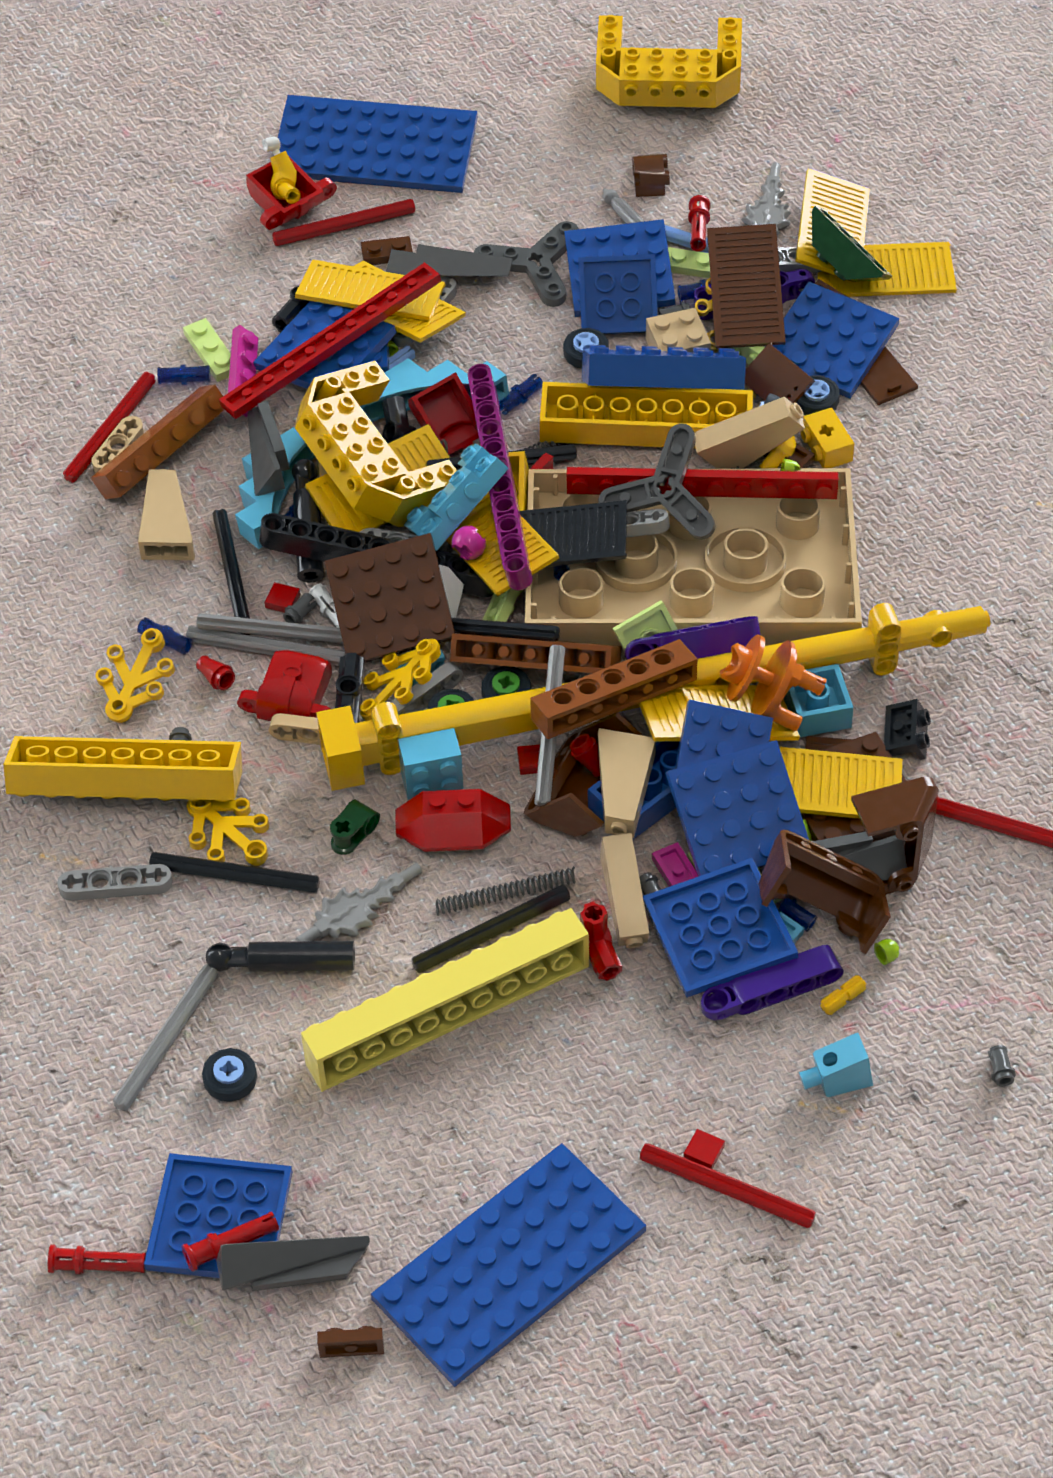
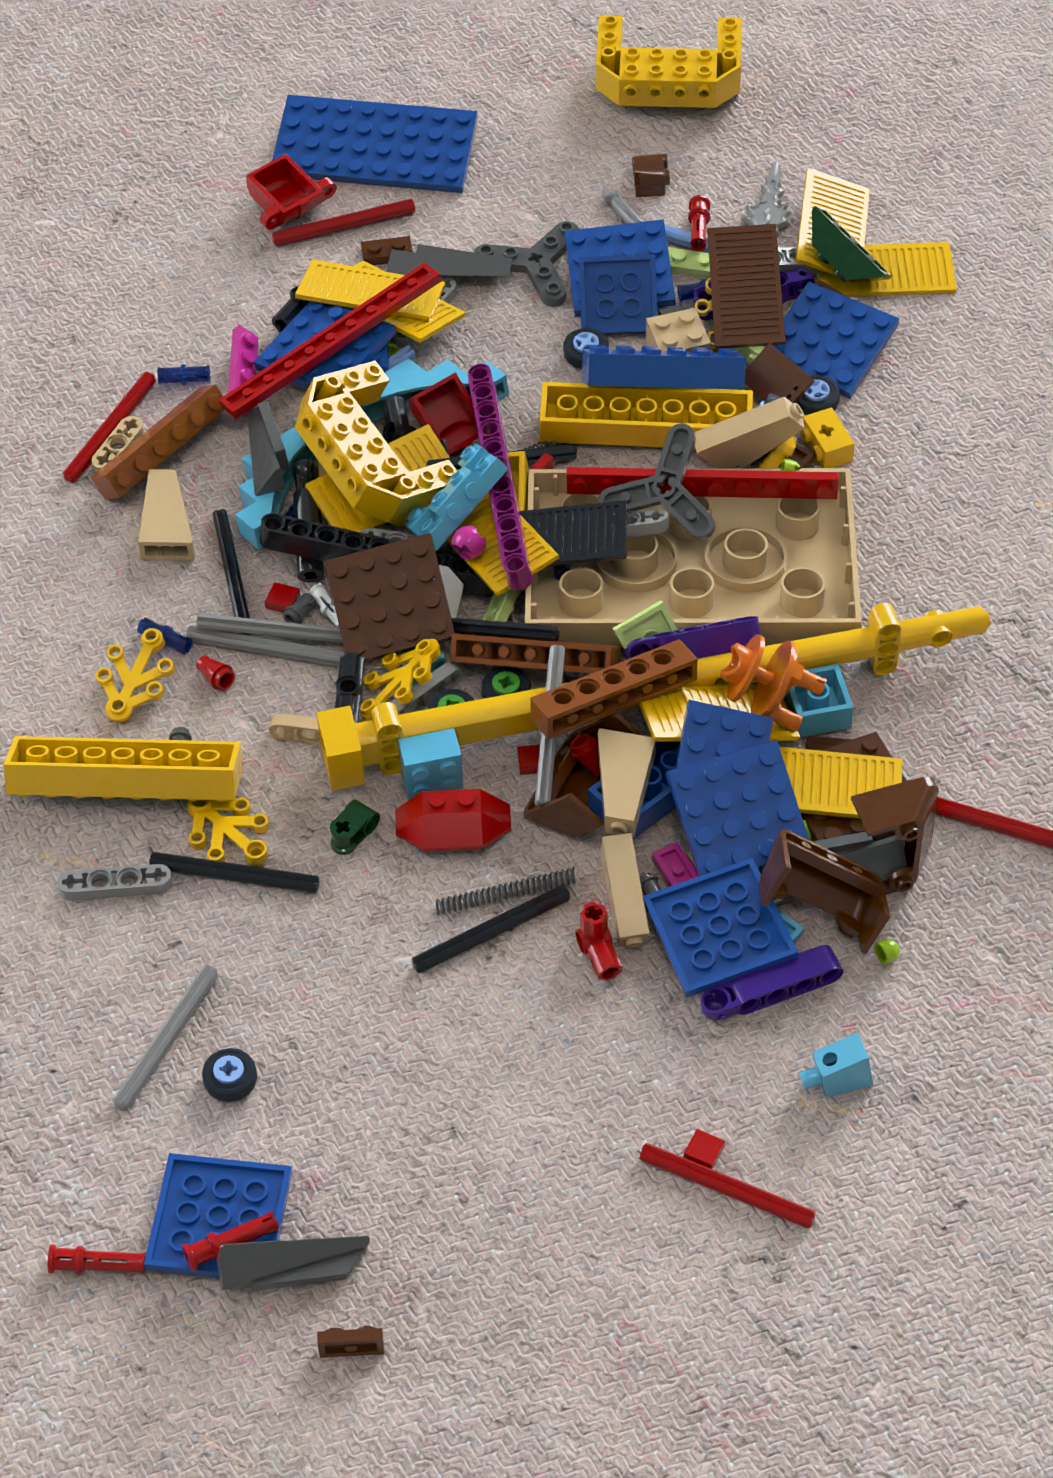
yellowish green plate [183,318,231,382] -> none
black piece [206,941,355,972] -> none
red piece [237,650,332,730] -> none
yellow arm [262,137,300,204] -> none
light grey piece [296,863,422,941] -> none
light yellow brick [301,908,589,1092] -> none
blue plate [371,1143,646,1387] -> none
clear blue pin [499,374,543,415] -> none
clear blue pin [778,897,818,932] -> none
yellow piece [820,975,866,1015] -> none
reddish brown container [861,346,918,405] -> none
black bracket [884,699,931,760] -> none
dark grey pin [988,1045,1016,1086] -> none

